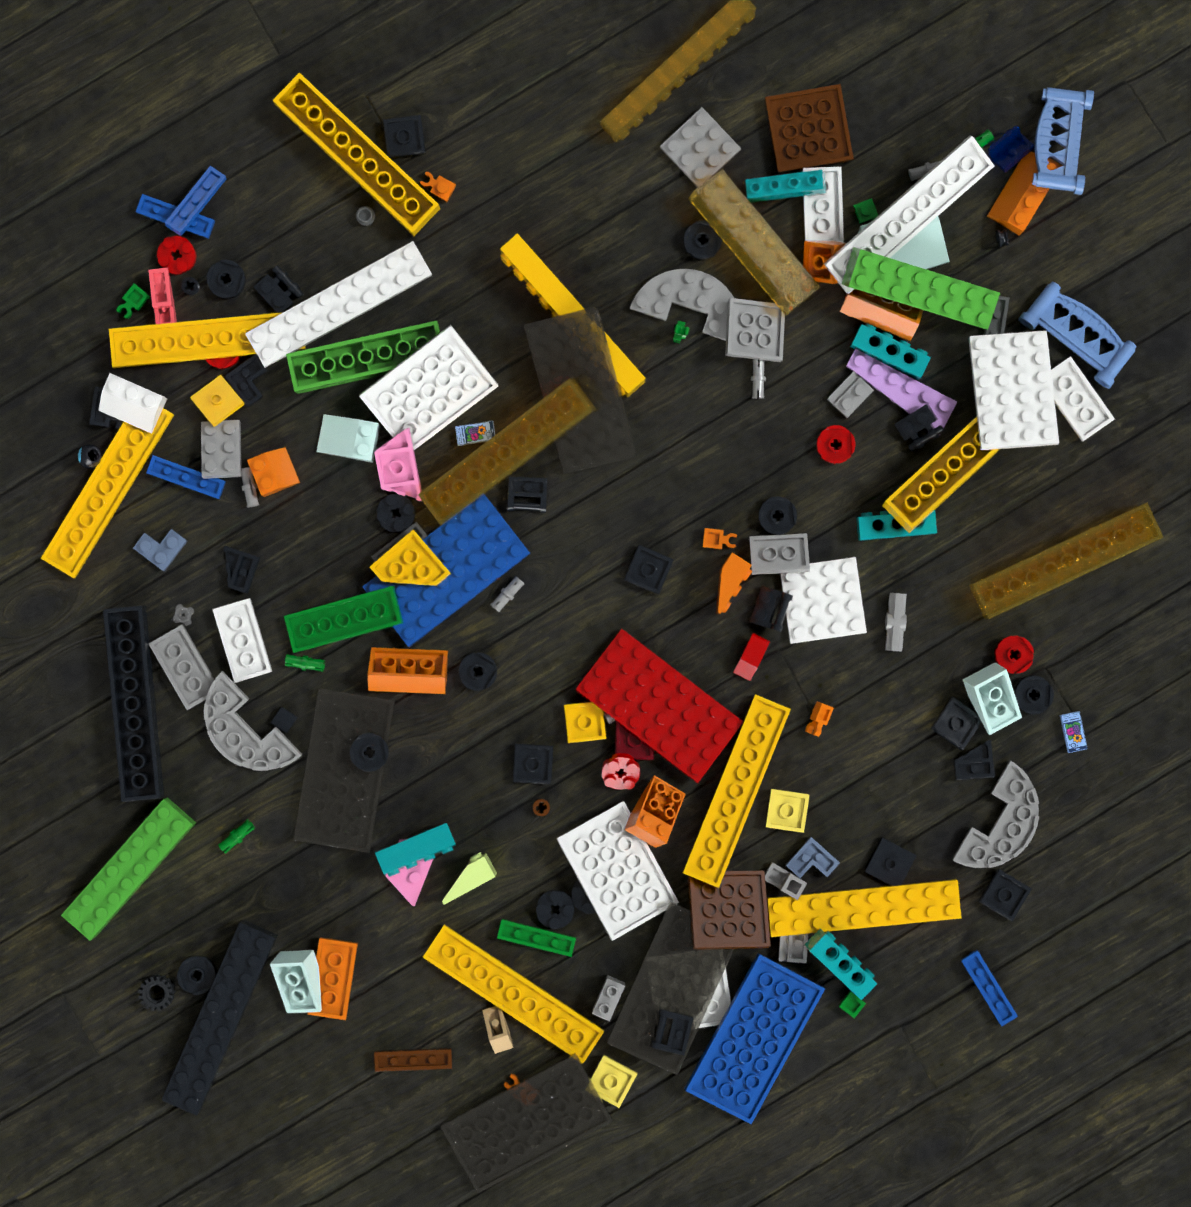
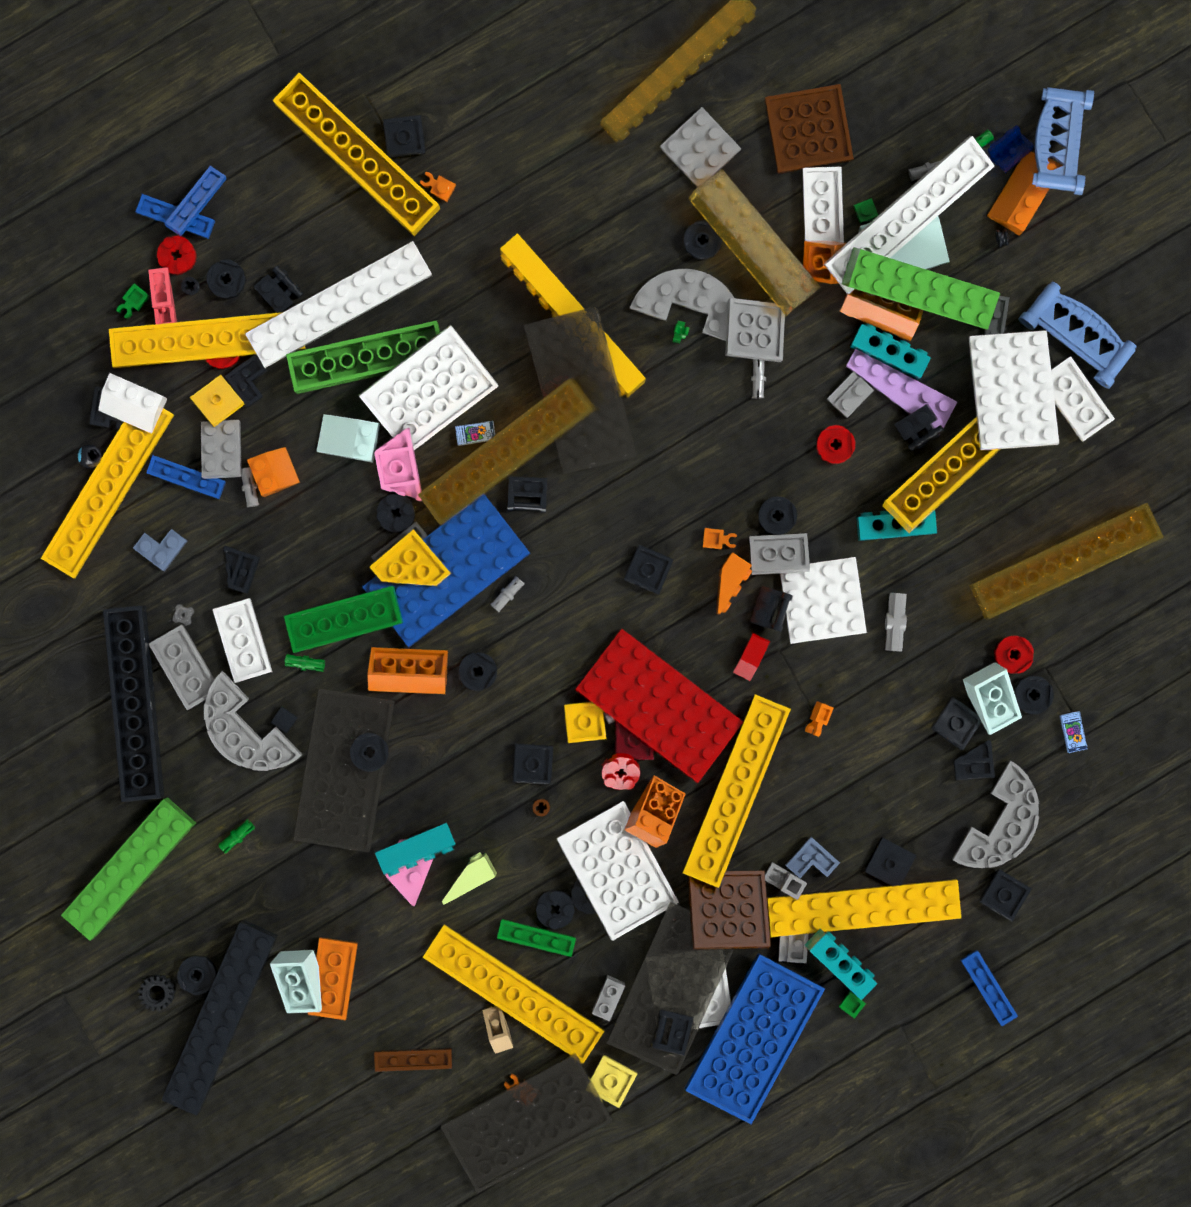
dark grey plate [356,206,375,226] -> none
teal brick [746,170,826,203] -> none
light yellow plate [765,789,809,833] -> none

